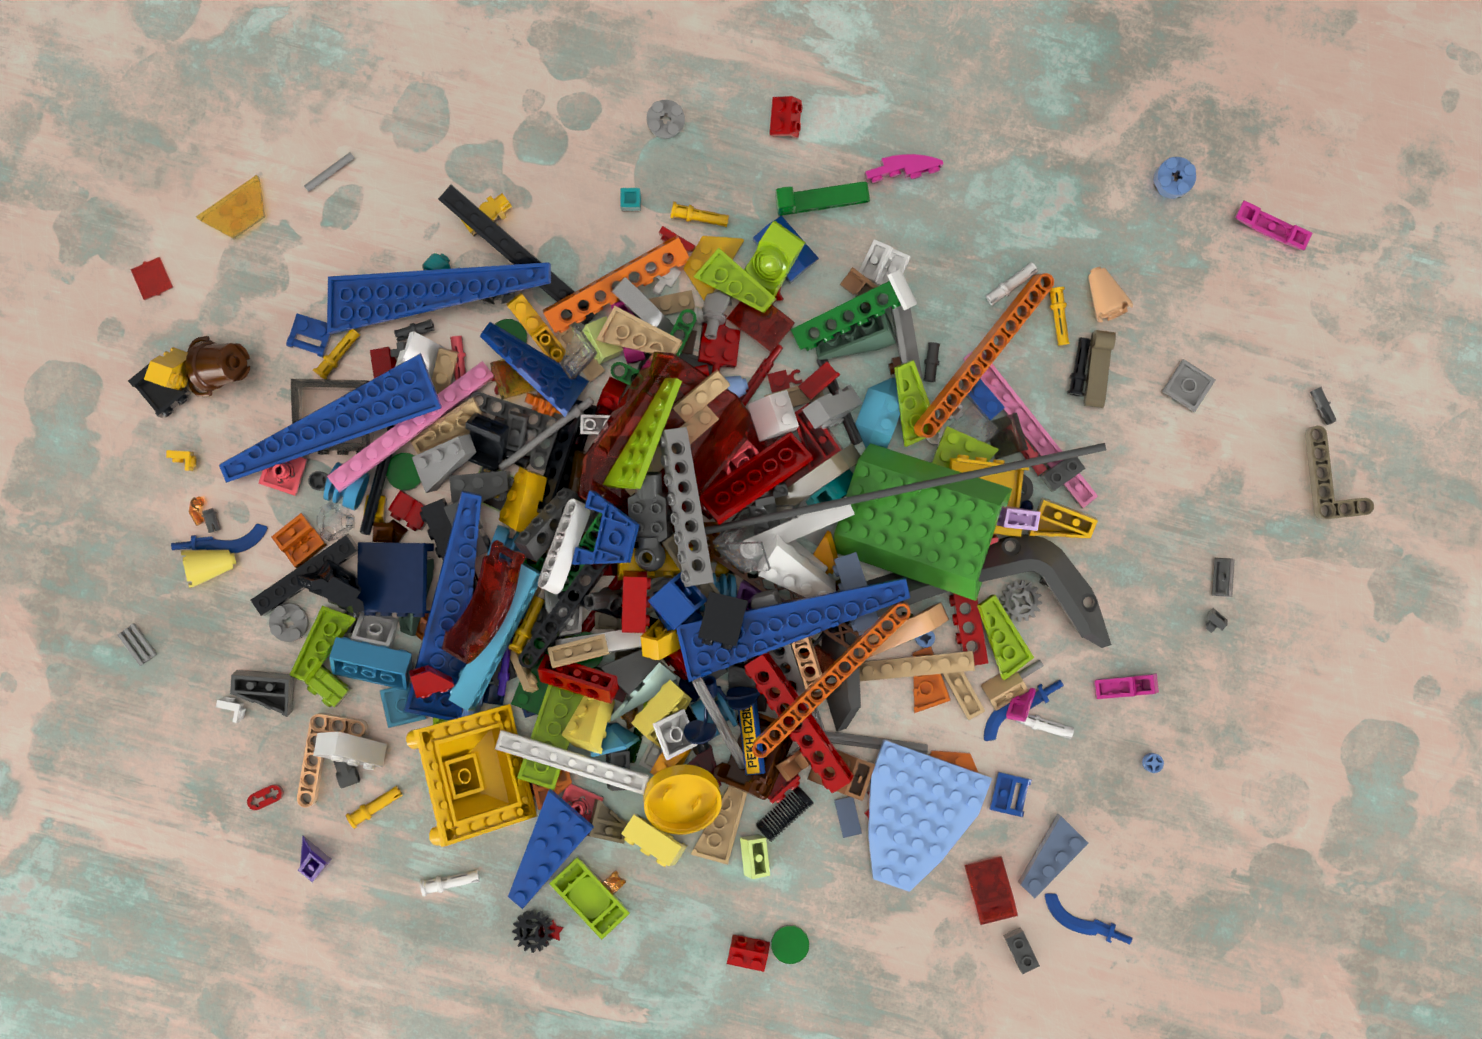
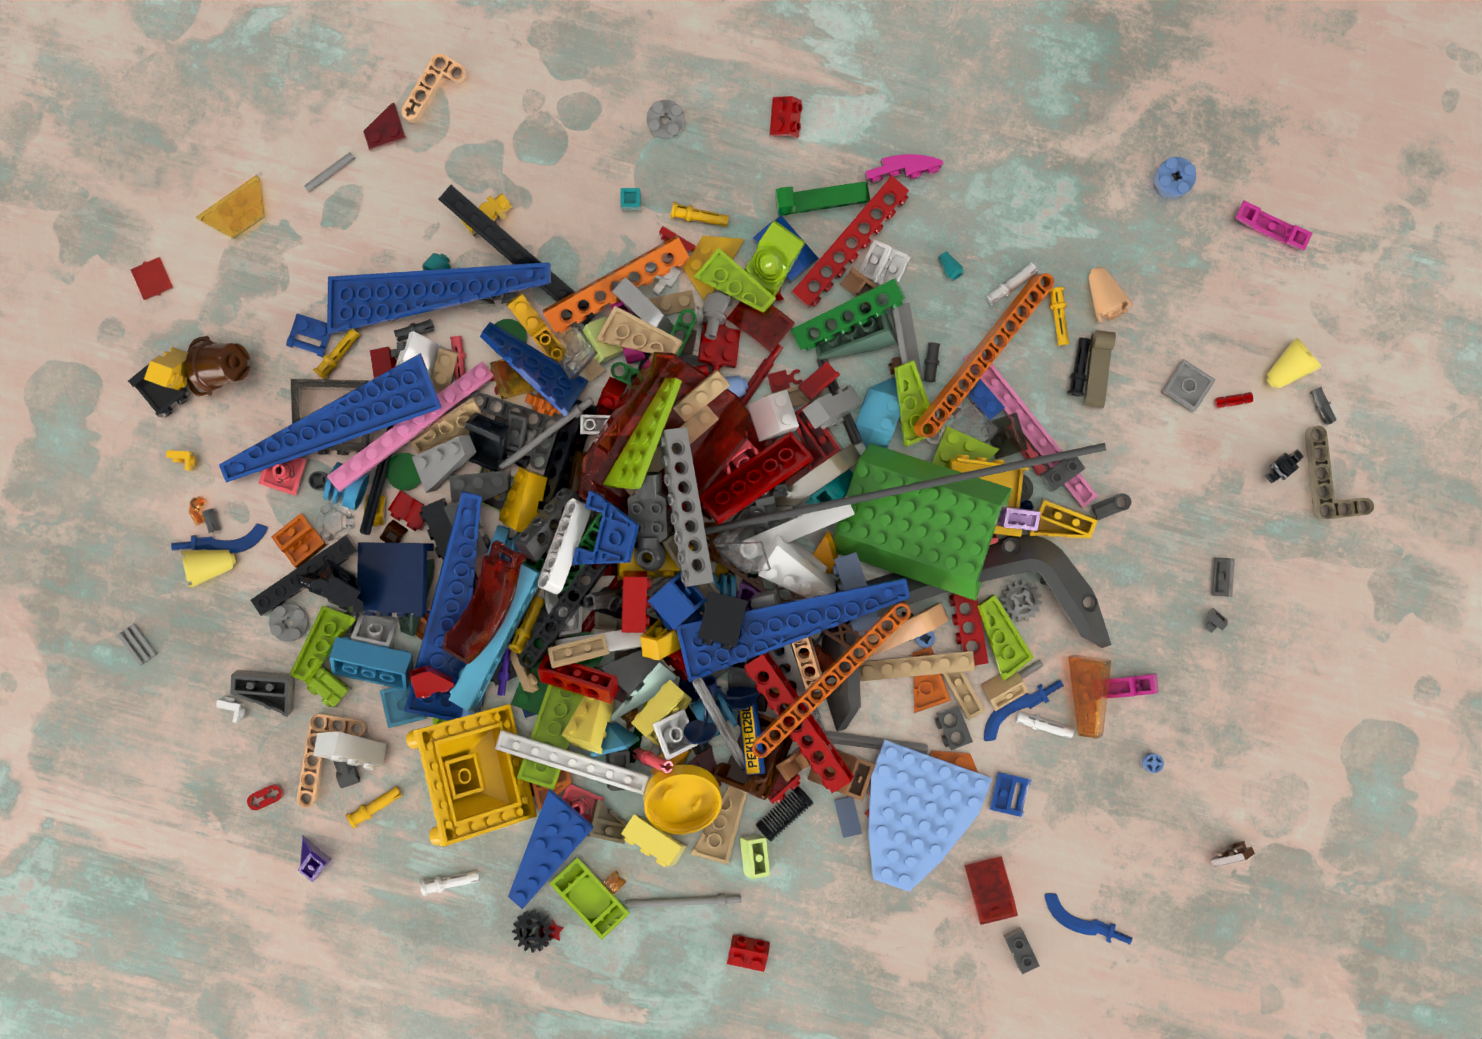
reddish brown plate [372,522,393,543] -> none
dark blue plate [483,684,504,705] -> none
green tile [771,925,809,964] -> none
white slope [887,269,917,310] -> none
dark pink tile [1006,688,1036,722] -> none
sand blue wedge [1018,814,1088,898] -> none
none -> dark red wing [363,103,406,150]
none -> light nougat beam [402,53,467,123]
none -> light grey bar [625,894,741,908]
none -> coral pin [632,748,673,773]
none -> red brick [791,176,909,309]
none -> dark grey brick [934,705,973,750]
none -> teal cone [938,251,964,281]
none -> clear orange wedge [1068,655,1112,739]
none -> dark grey piece [1092,493,1132,520]
none -> reddish brown hinge [1211,841,1255,867]
none -> red axle [1215,392,1253,408]
none -> black gear [1265,449,1303,483]
none -> light yellow cone [1266,338,1322,389]

